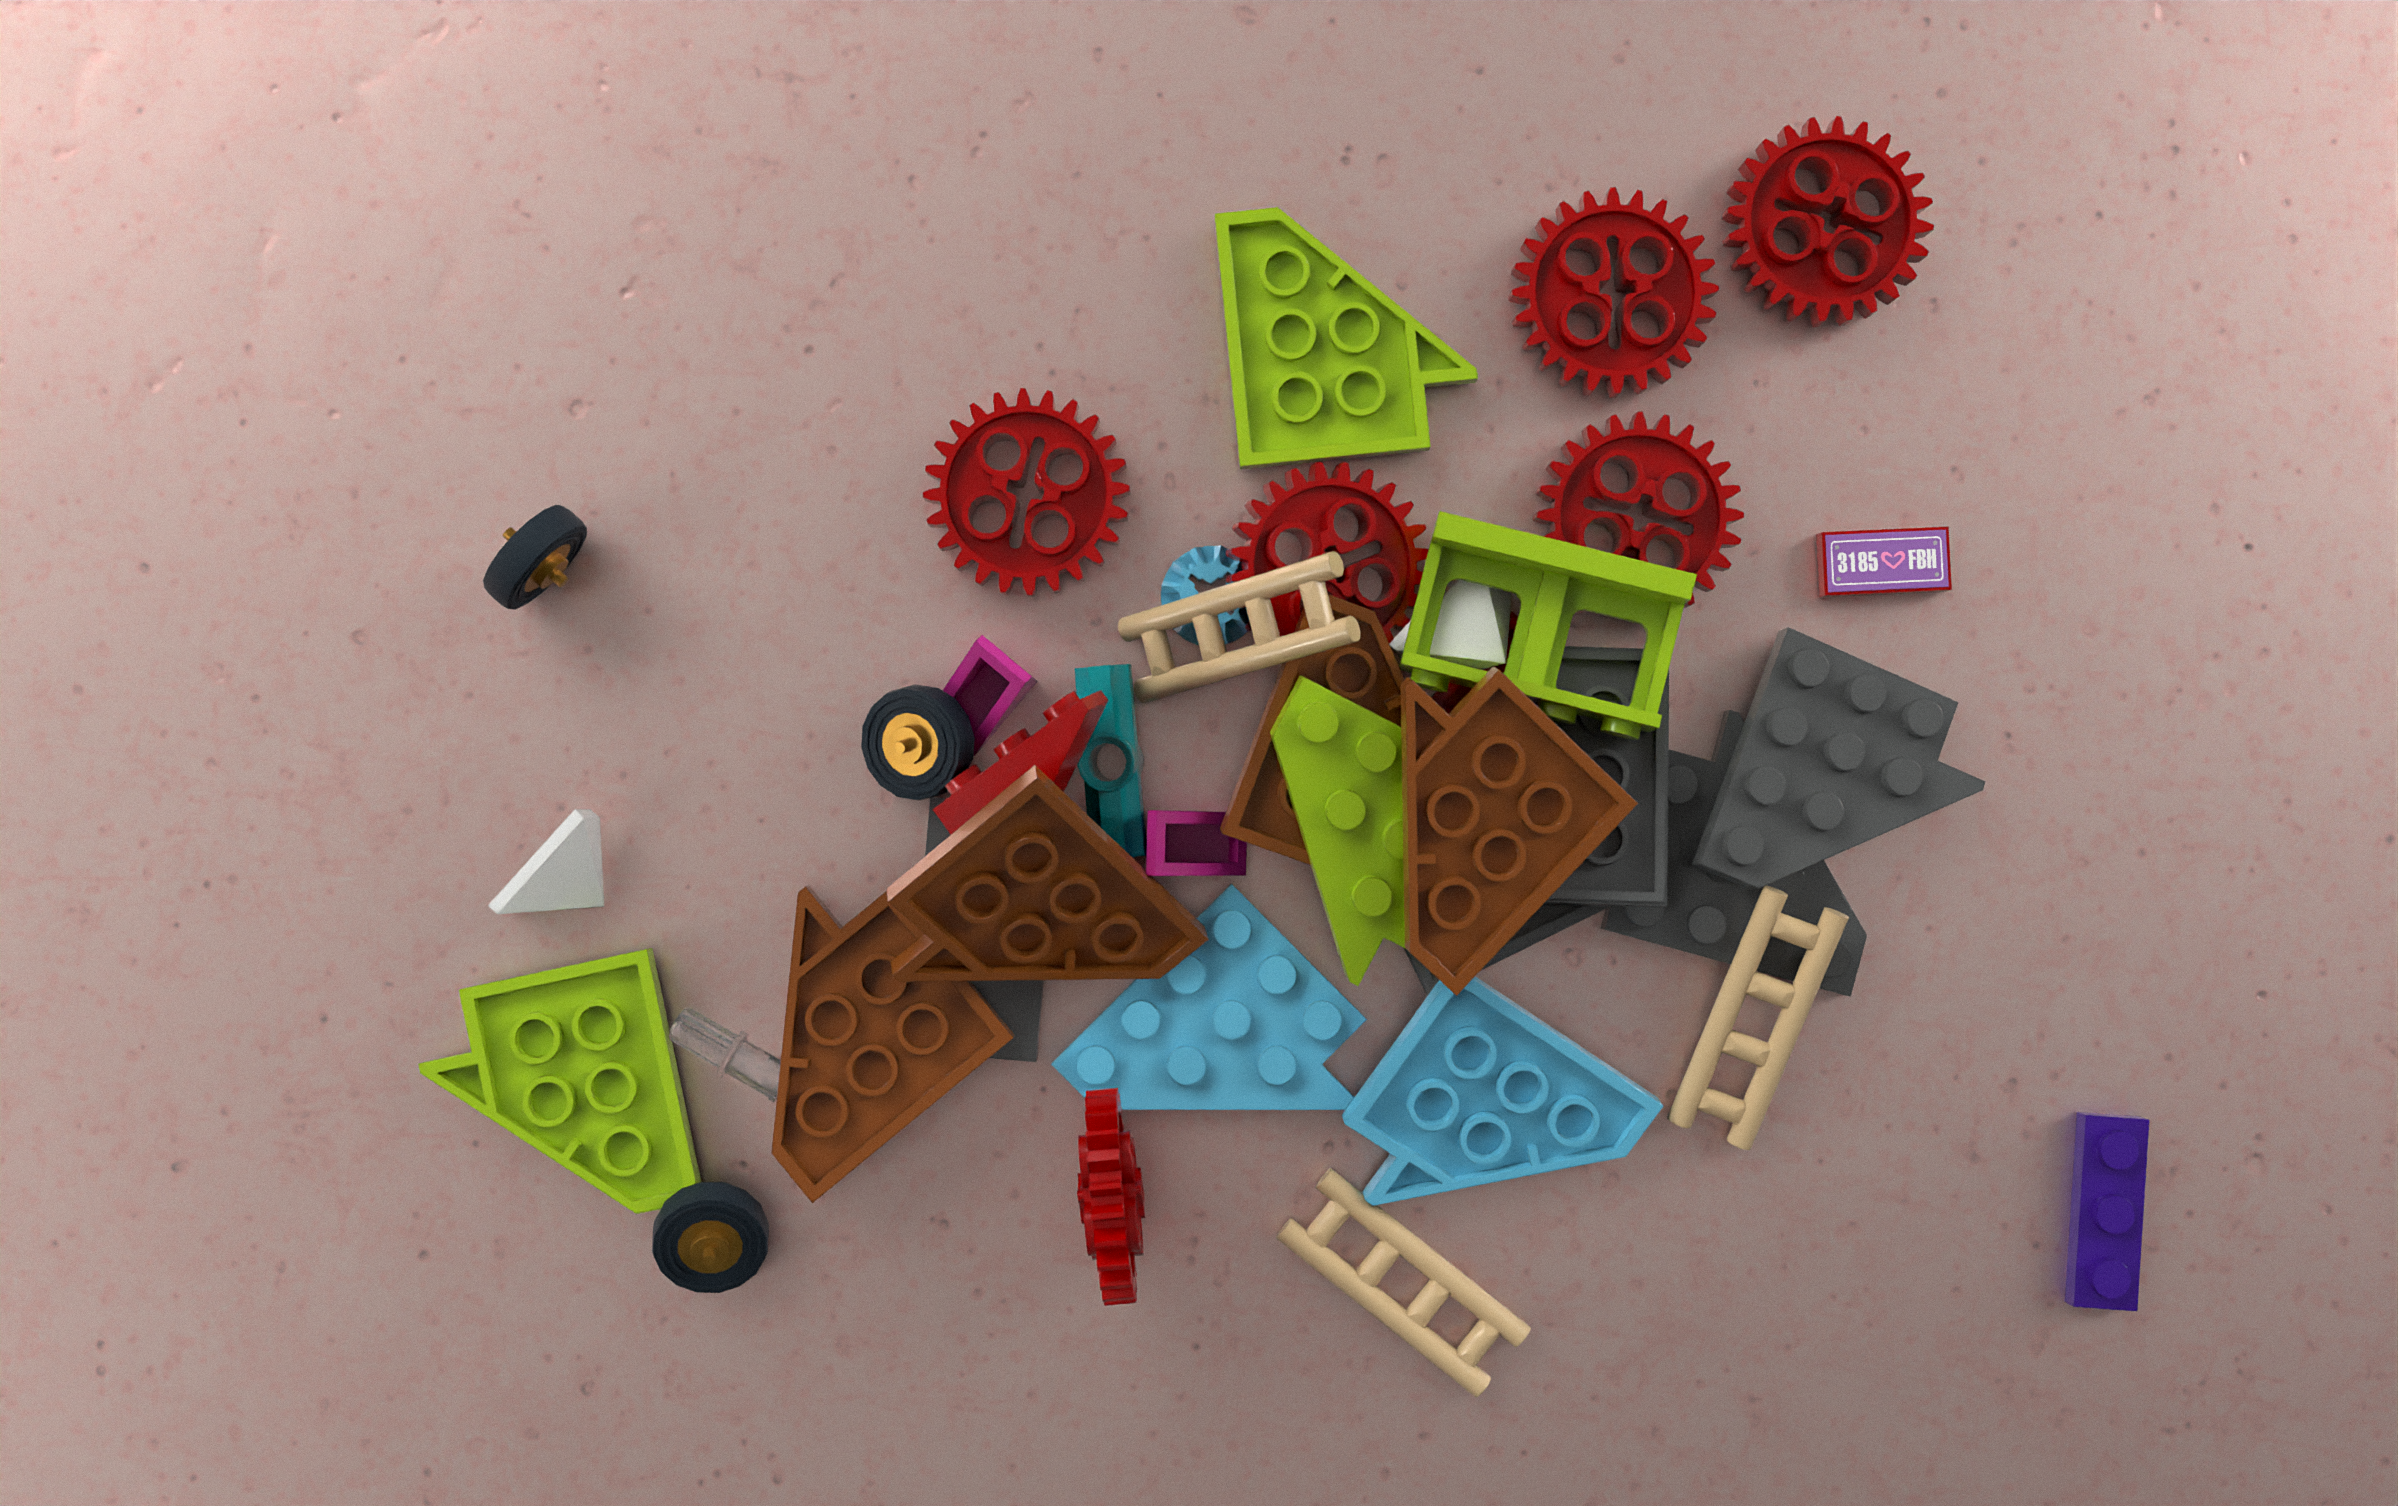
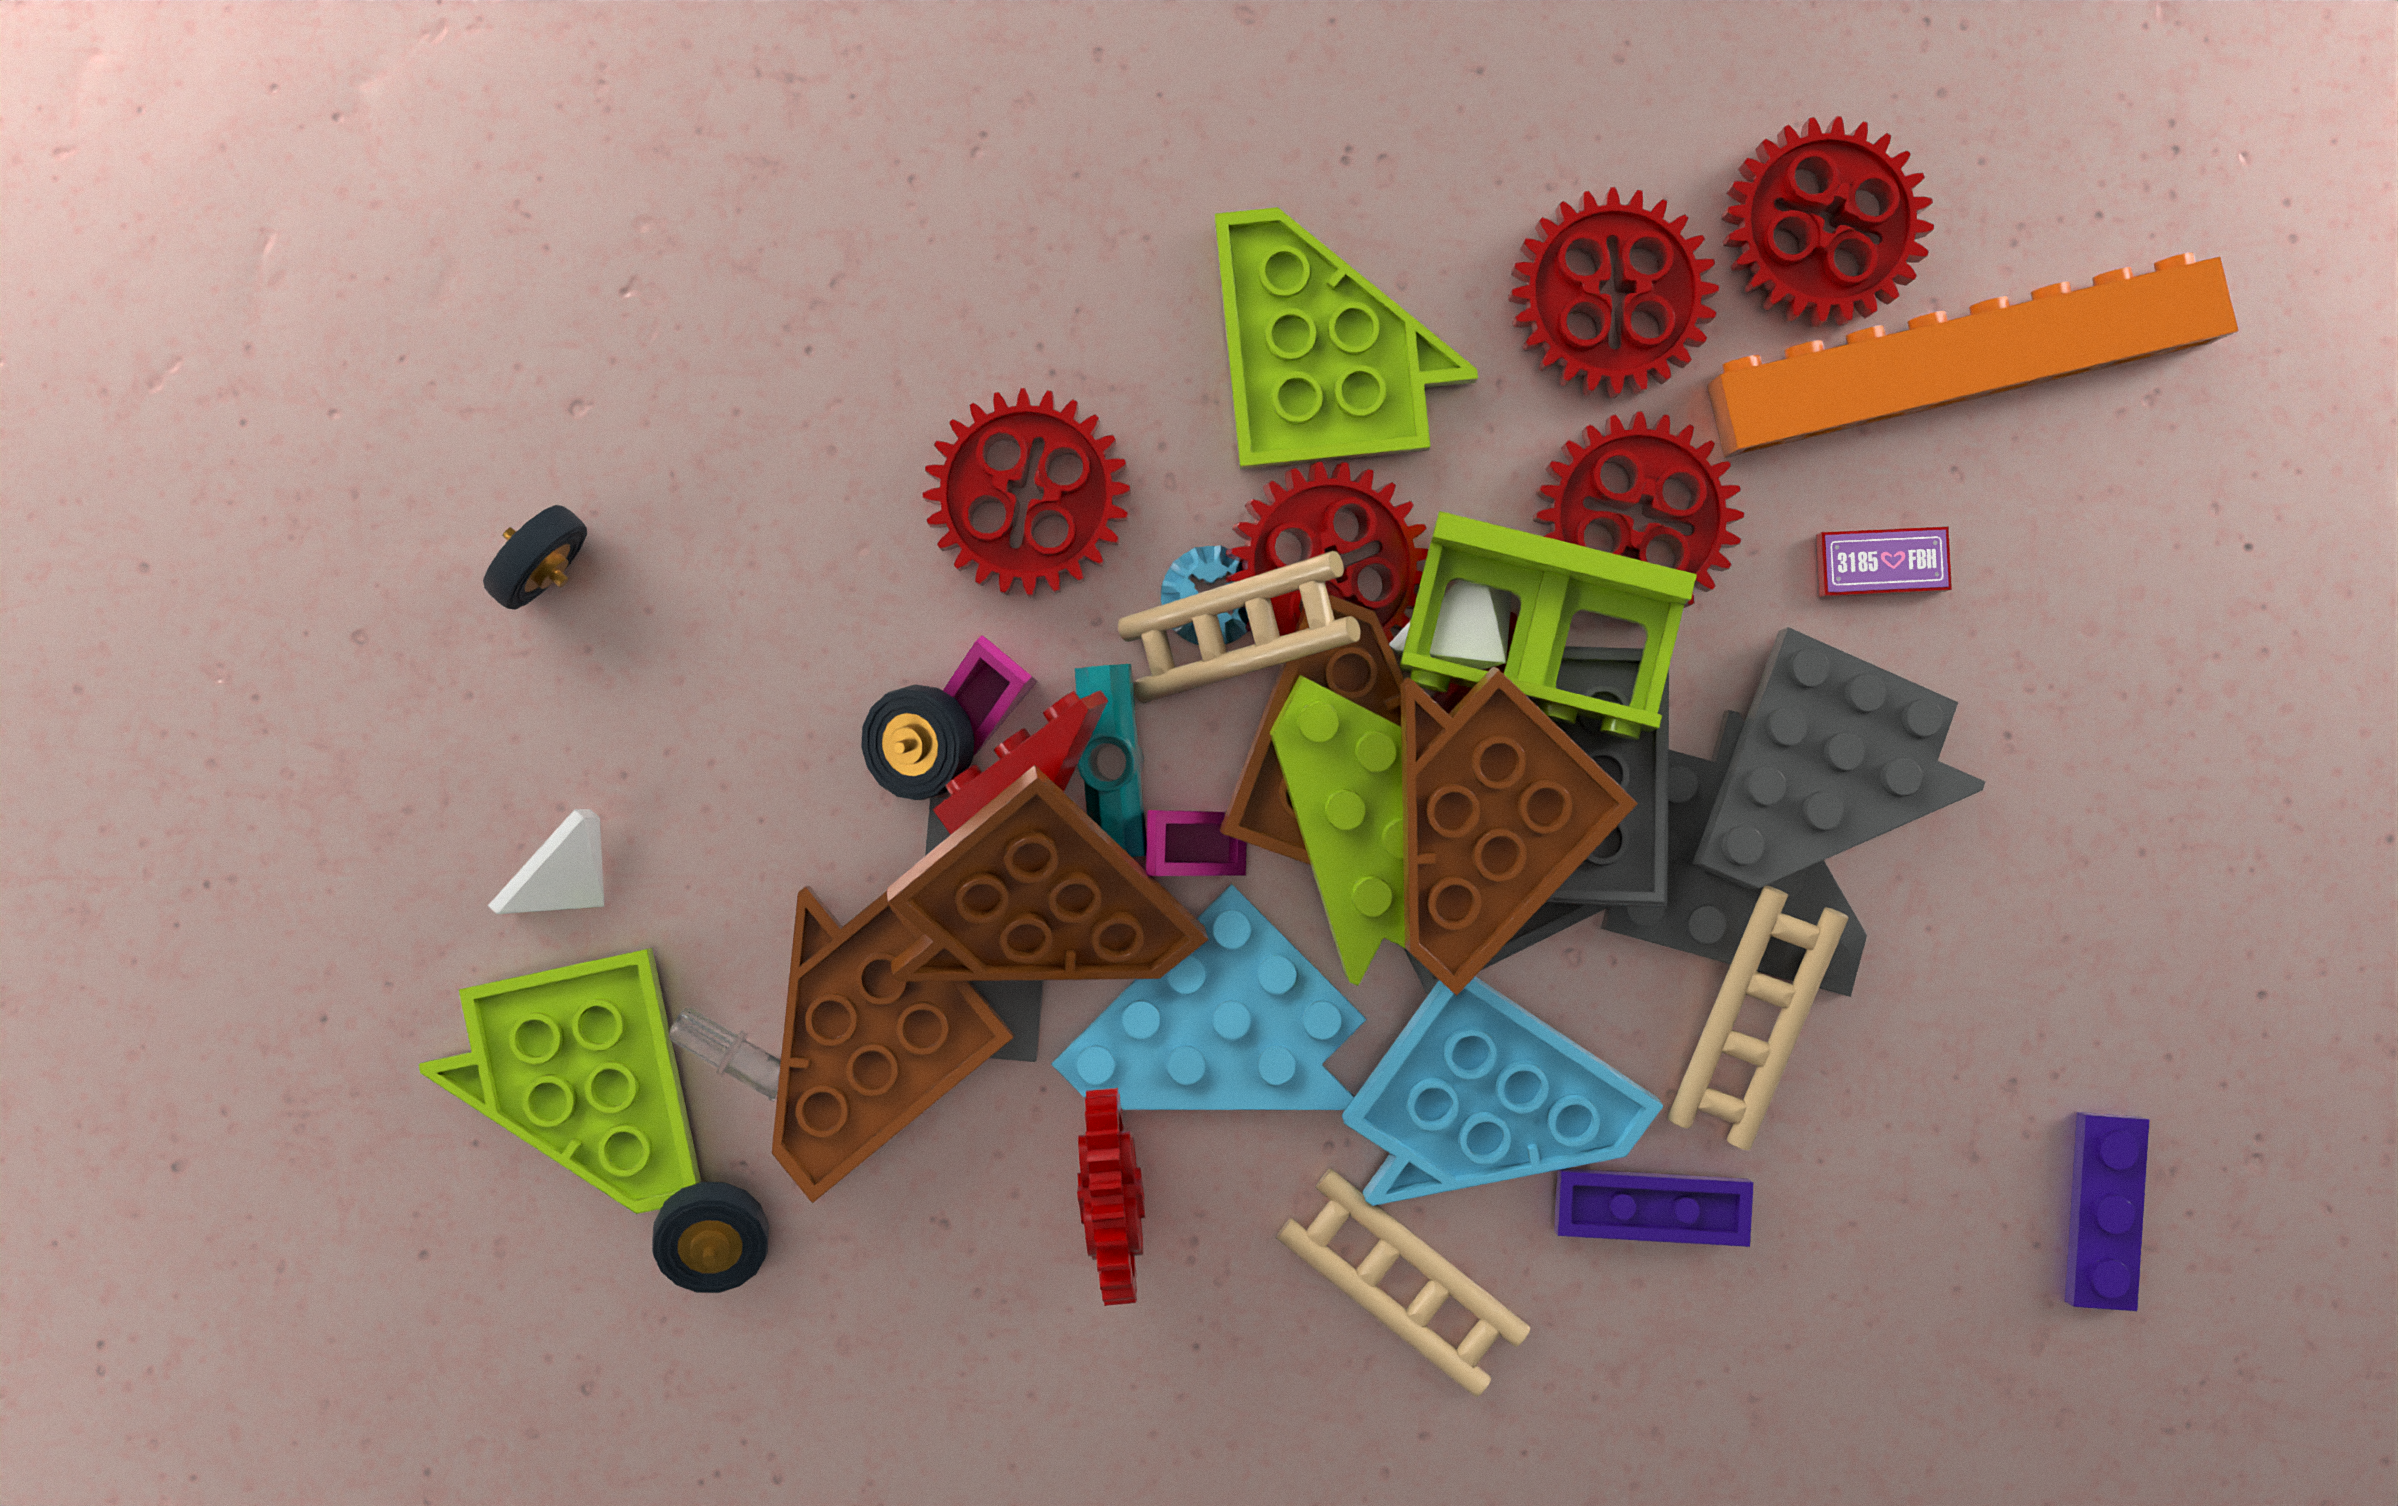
none -> dark purple plate [1554,1168,1754,1247]
none -> orange brick [1707,252,2239,458]

